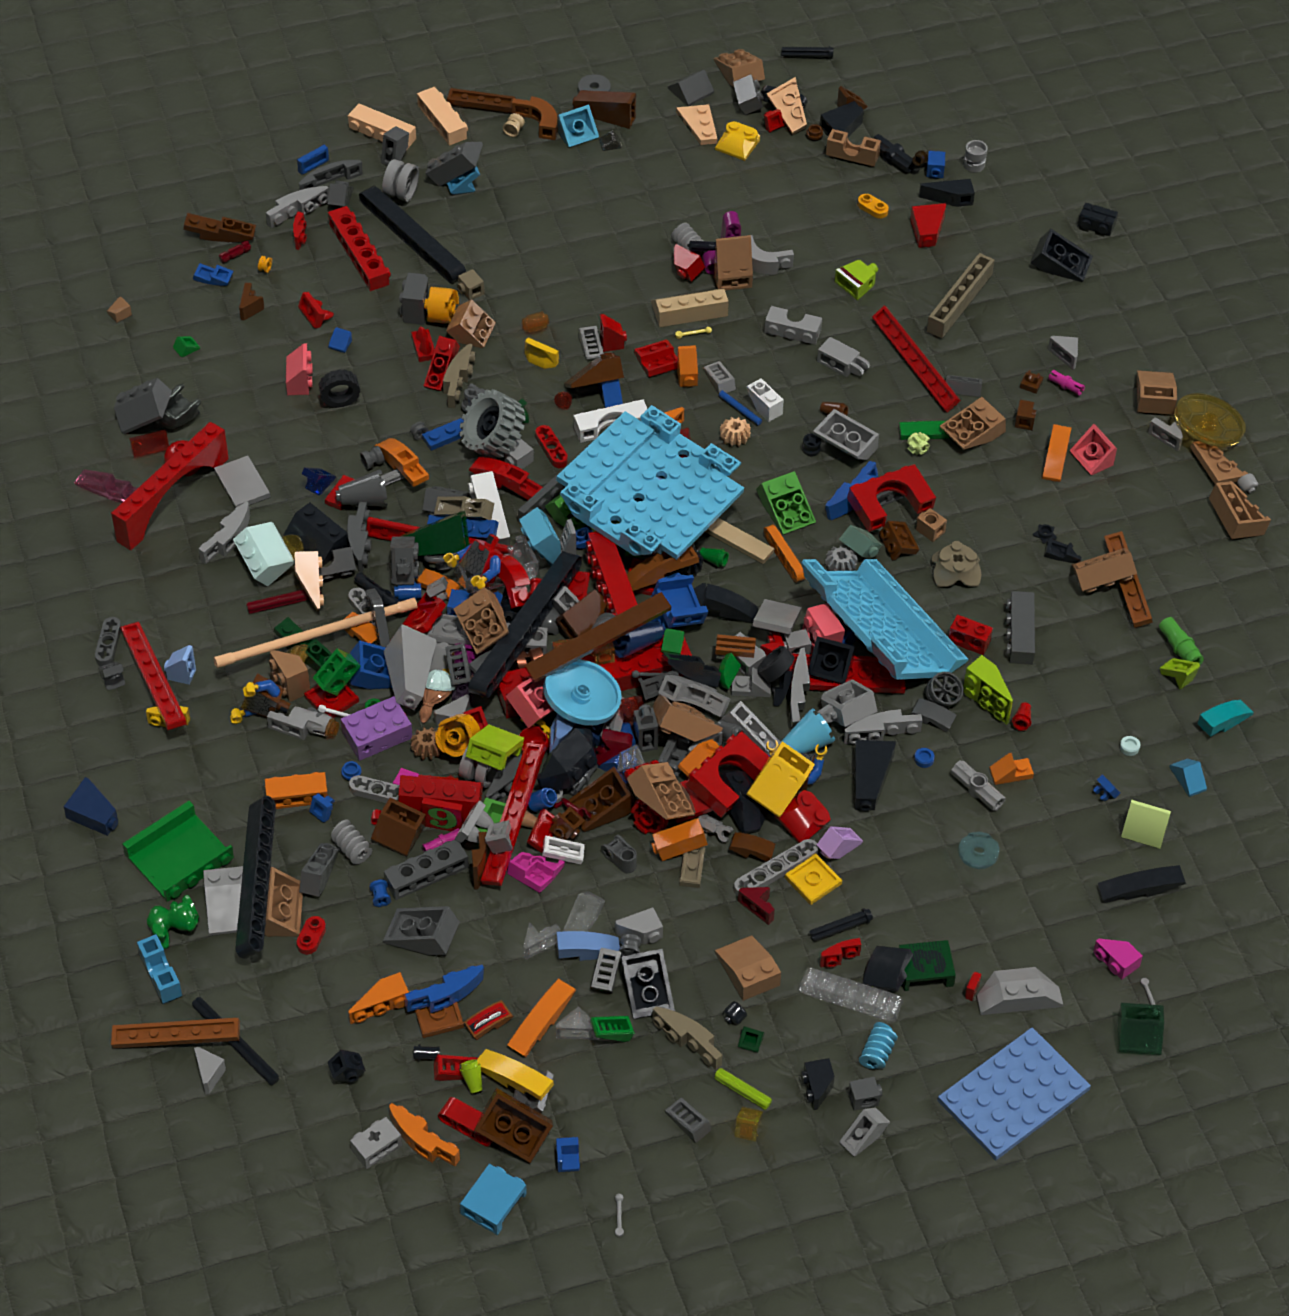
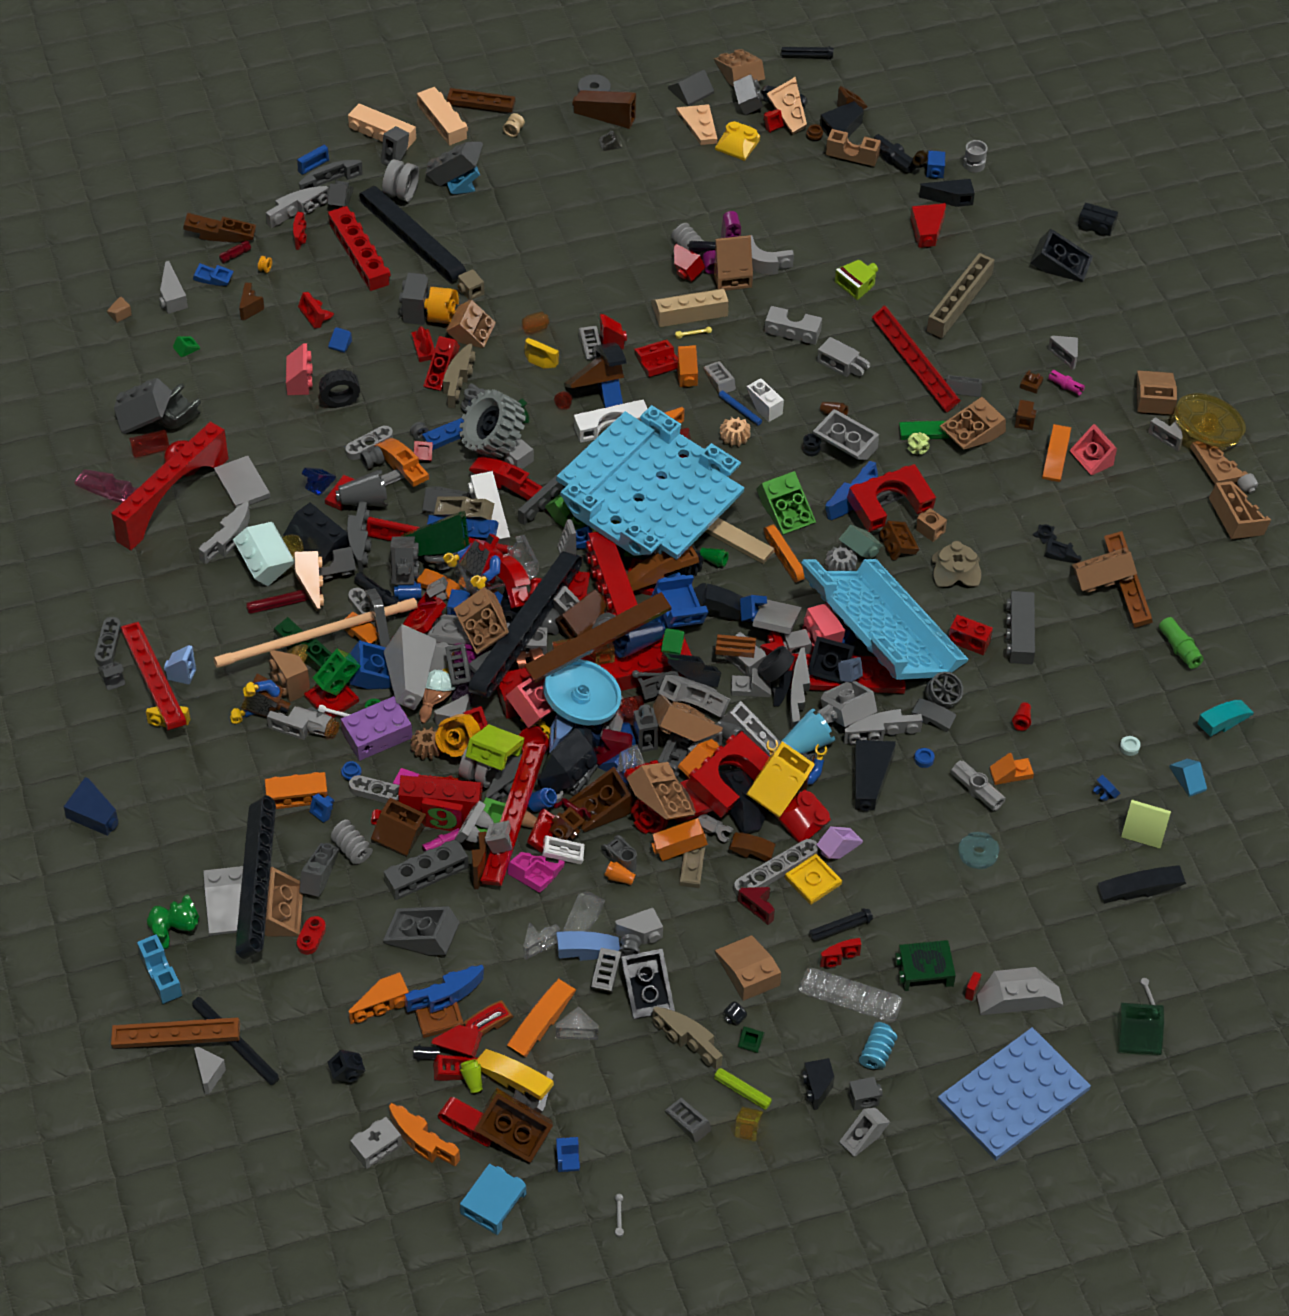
green panel [122,801,234,902] -> none
blue bush [369,880,391,907] -> none
dark orange arch [512,96,558,140] -> none
medium azure slope [519,507,561,566] -> none
red beam [536,425,568,468] -> none
medium azure slope [558,105,599,147] -> none
green slope [590,1016,635,1042] -> none
green brick [718,653,741,689] -> none
light orange plate [858,194,889,219] -> none
black slope [863,946,913,991] -> none
lime slope [963,655,1013,725] -> none
dark pink slope [1093,939,1143,980] -> none
lime slope [1159,658,1200,689] -> none
none -> light grey slope [159,261,188,314]
none -> light grey beam [345,426,393,460]
none -> plate [413,441,433,461]
none -> red slope [431,1023,483,1057]
none -> black slope [592,342,627,366]
none -> orange cone [604,861,636,885]
none -> blue panel [740,595,767,622]
none -> sand blue slope [838,657,863,682]

